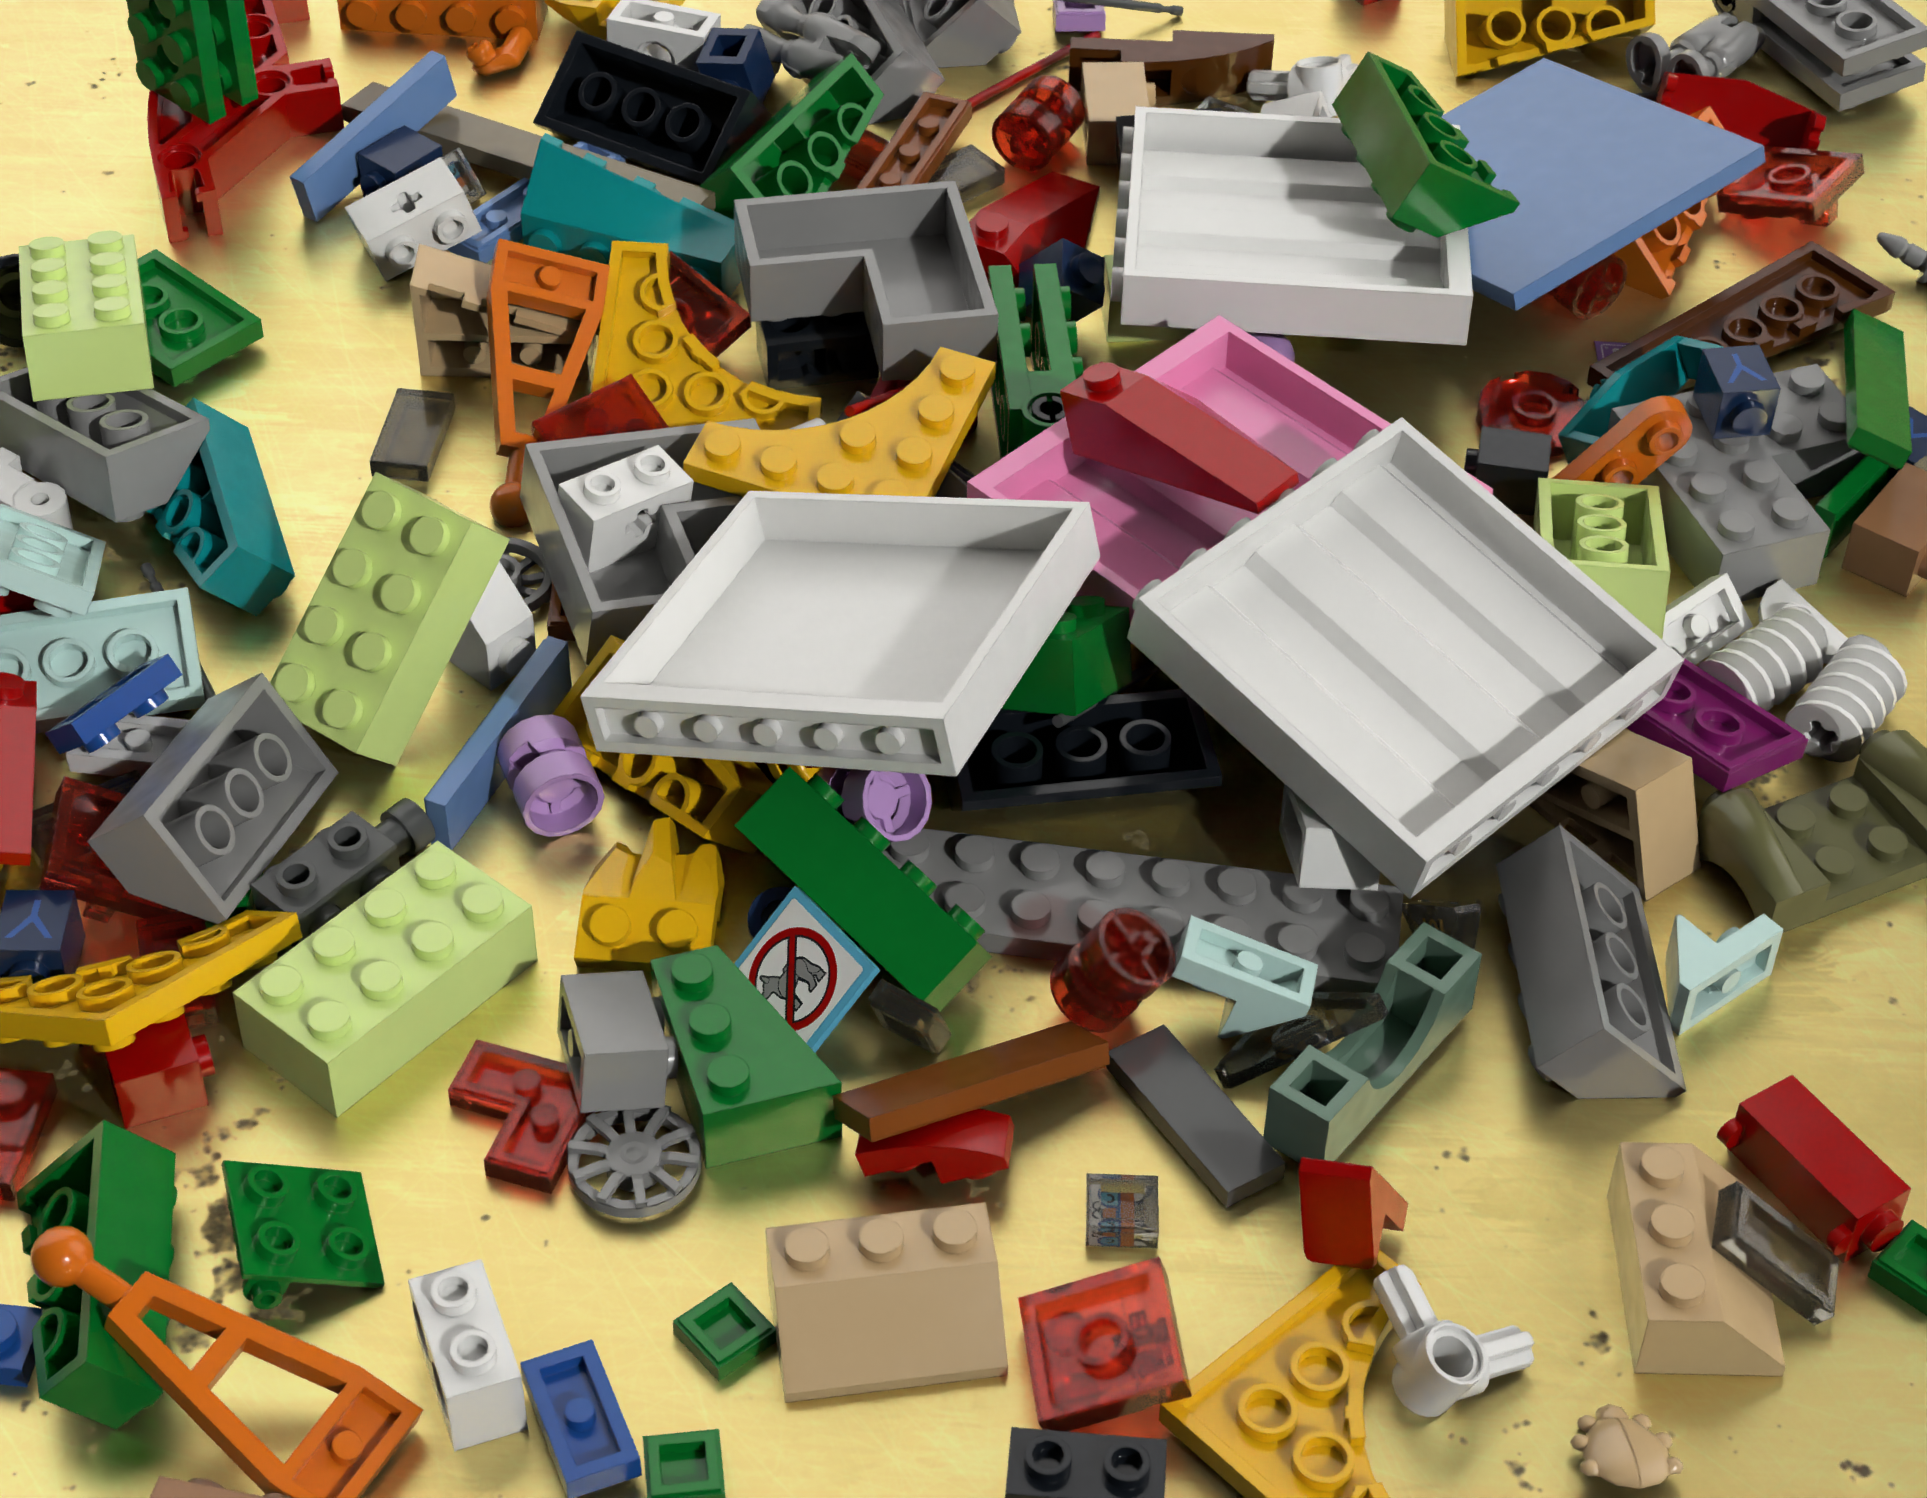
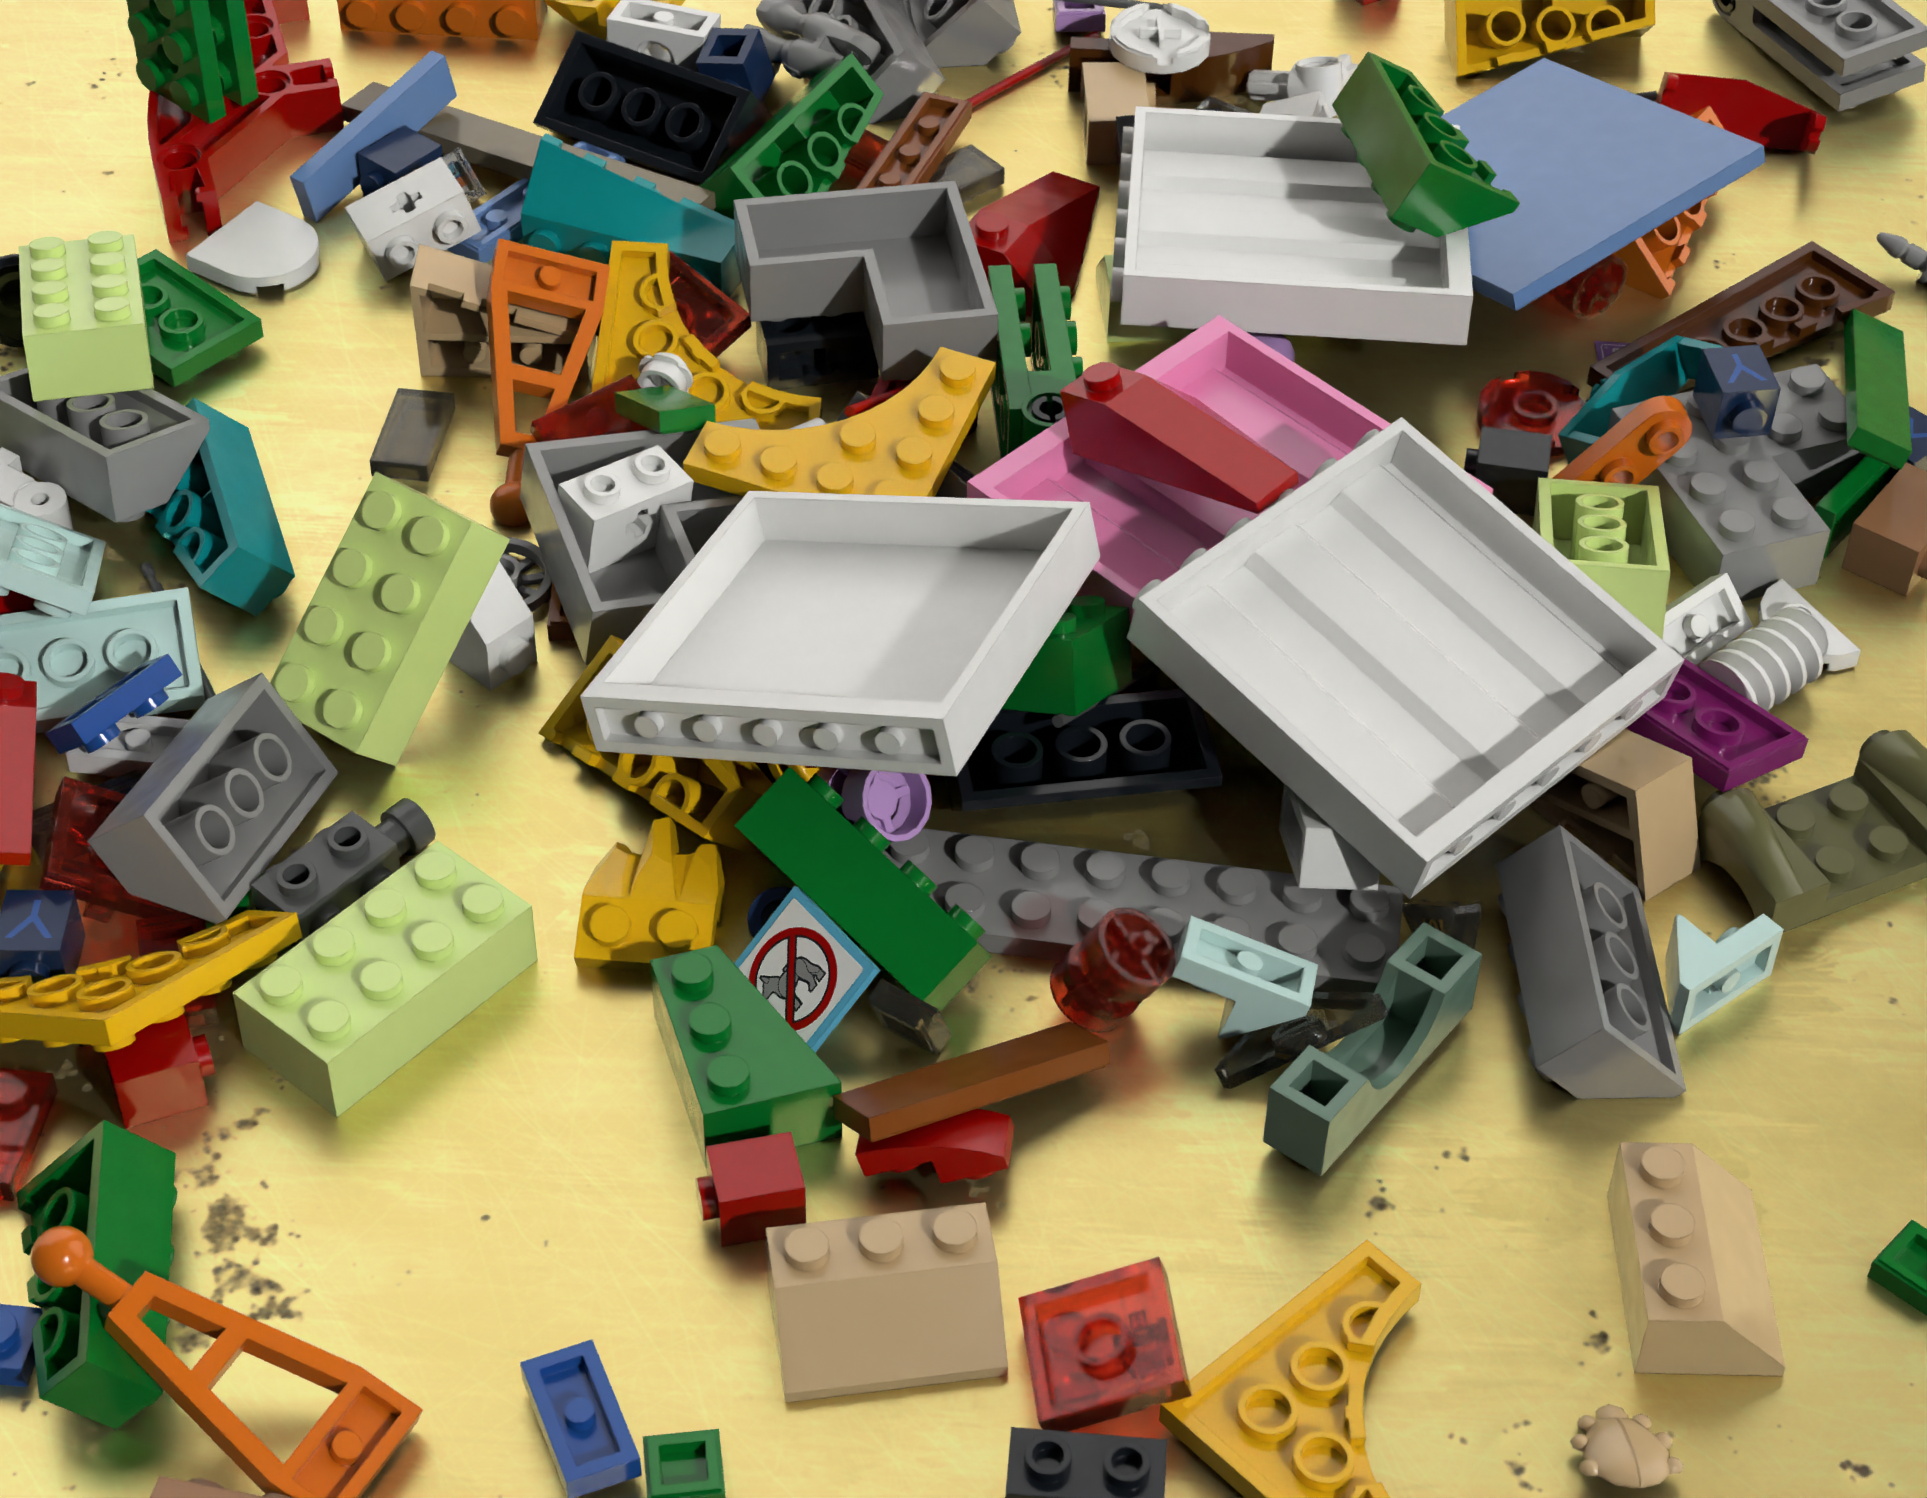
green hinge [221,1160,385,1310] -> none
white brick [408,1259,528,1451] -> none
medium blue tile [424,636,572,850] -> none
clear red tile [448,1039,593,1194] -> none
orange arm [466,26,533,76] -> none
lavender wheel [497,714,604,837] -> none
light grey brick [557,970,678,1113] -> none
light grey wheel [567,1105,702,1218] -> none
green tile [673,1282,776,1381] -> none
clear red wheel [992,75,1085,171] -> none
dark blue brick [1018,238,1105,322] -> none
clear smoke tile [1085,1173,1159,1249] -> none
dark grey tile [1106,1024,1286,1208] -> none
red slope [1299,1157,1408,1270] -> none
white axle [1373,1264,1534,1417] -> none
light grey piece [1626,12,1766,92] -> none
clear smoke tile [1712,1181,1839,1326] -> none
clear red hinge [1716,146,1865,227] -> none
red brick [1717,1075,1911,1263] -> none
white piece [1785,634,1908,763] -> none
none -> white tile [185,201,320,293]
none -> green tile [614,385,716,435]
none -> white plate [637,352,693,393]
none -> red brick [695,1132,806,1247]
none -> white tile [1108,3,1211,74]

